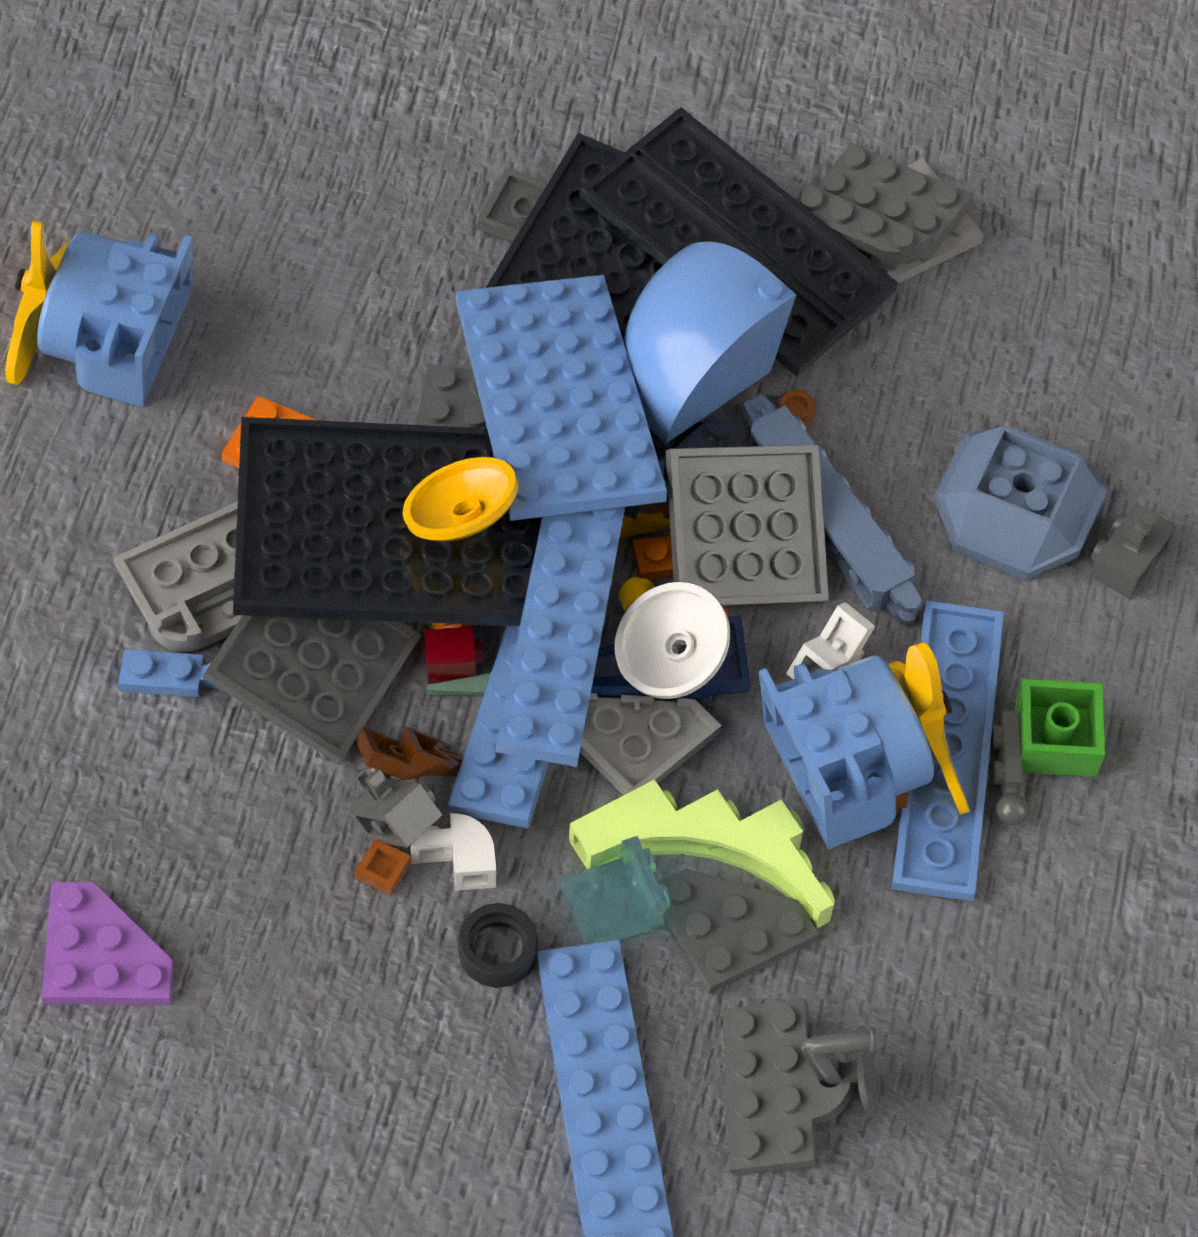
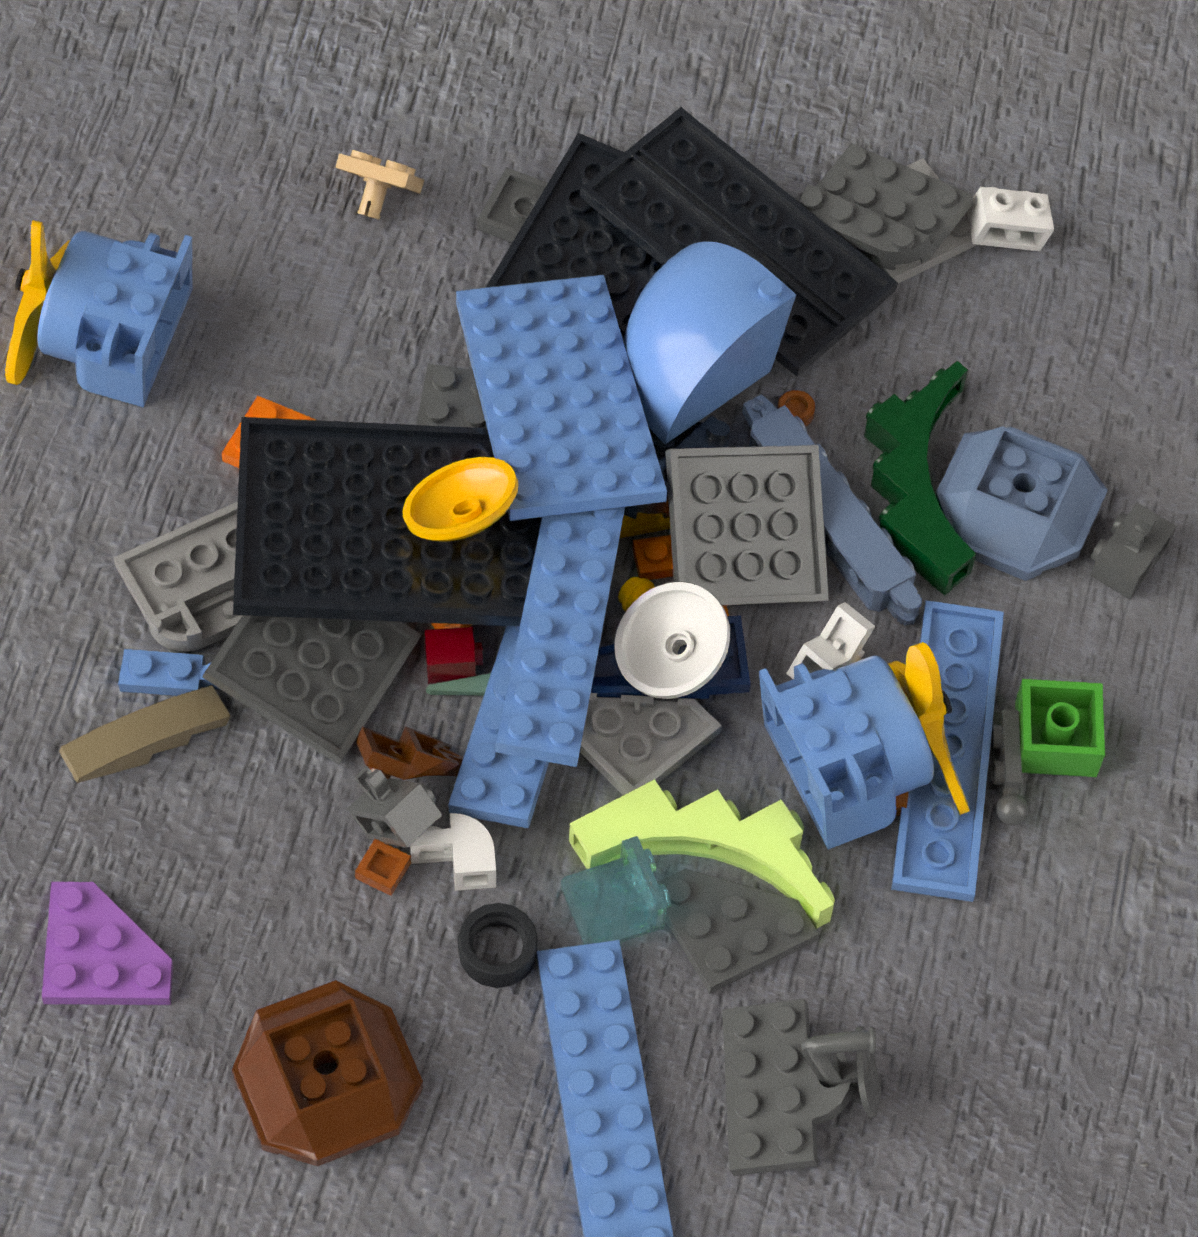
none -> dark tan slope [59,685,231,783]
none -> reddish brown piece [232,980,423,1166]
none -> tan plate [335,150,424,220]
none -> dark green arch [864,361,976,596]
none -> white brick [967,187,1054,251]

